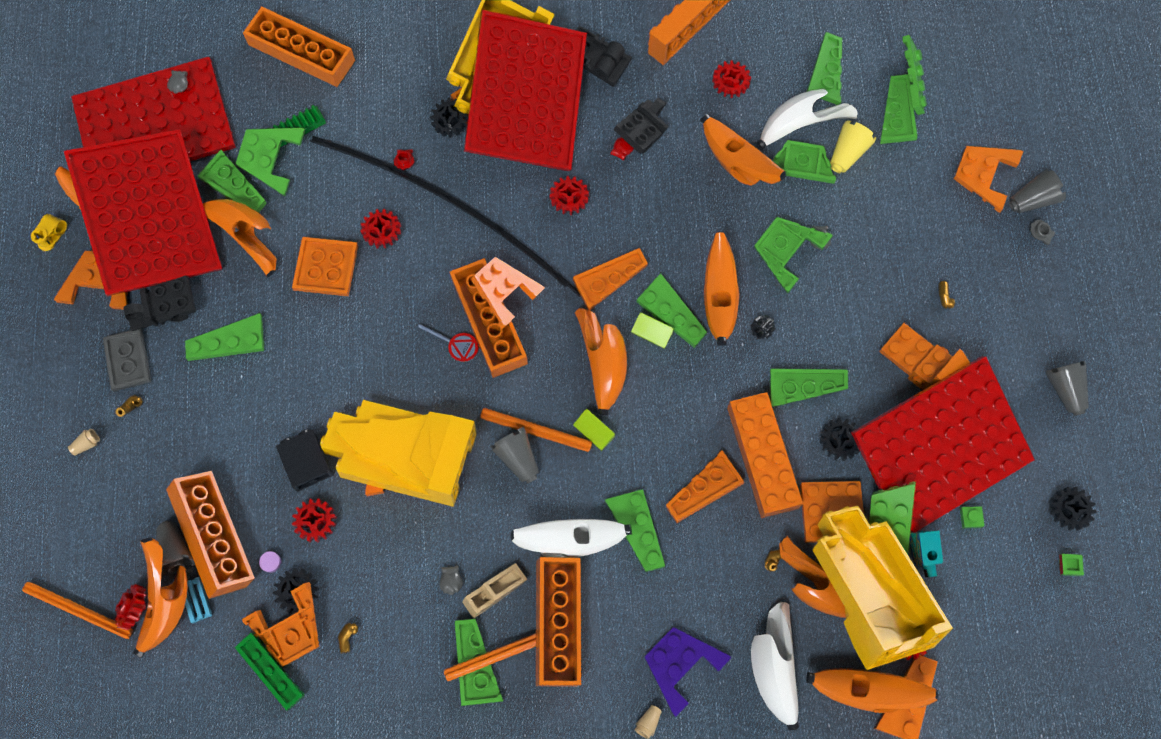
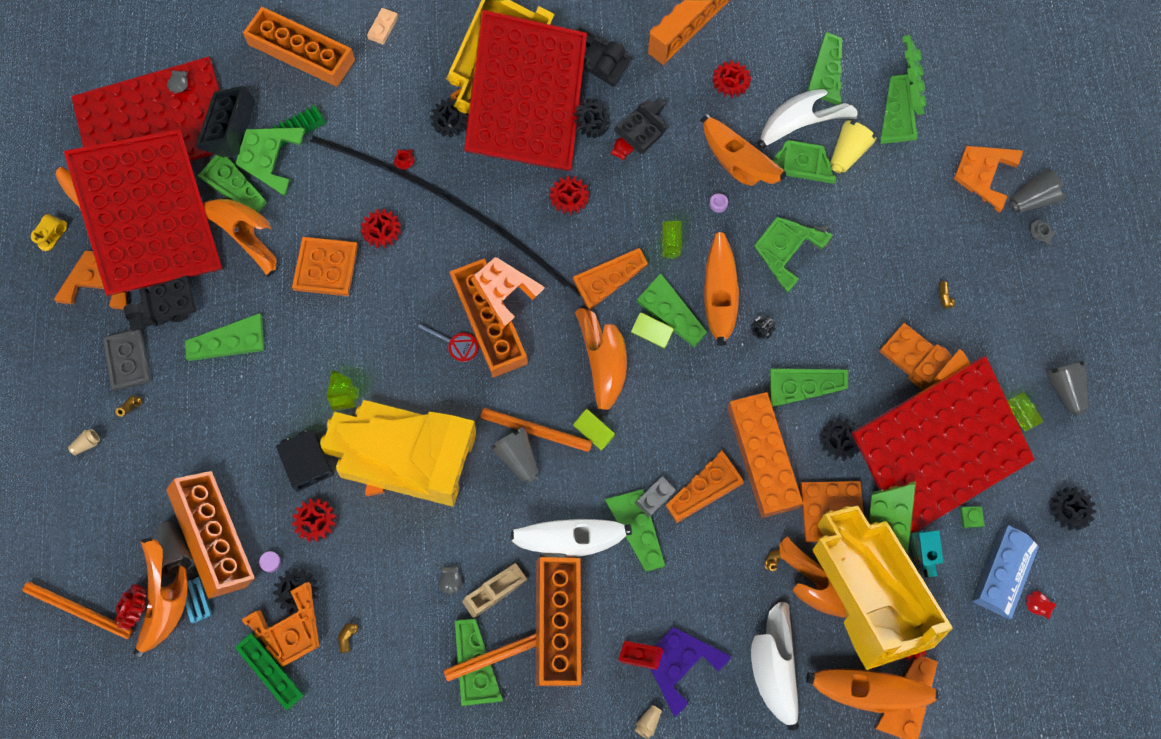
bright green plate [1059,554,1084,576] -> none
none -> black slope [196,86,256,157]
none -> clear neon green slope [326,370,359,411]
none -> light nougat plate [367,8,398,45]
none -> black gear [573,98,610,139]
none -> red plate [618,641,663,670]
none -> plate [635,476,676,517]
none -> clear neon green slope [660,220,682,259]
none -> lavender tile [709,193,728,213]
none -> medium blue slope [972,525,1039,620]
none -> clear neon green hips [1007,392,1044,432]
none -> red animal [1026,591,1056,620]

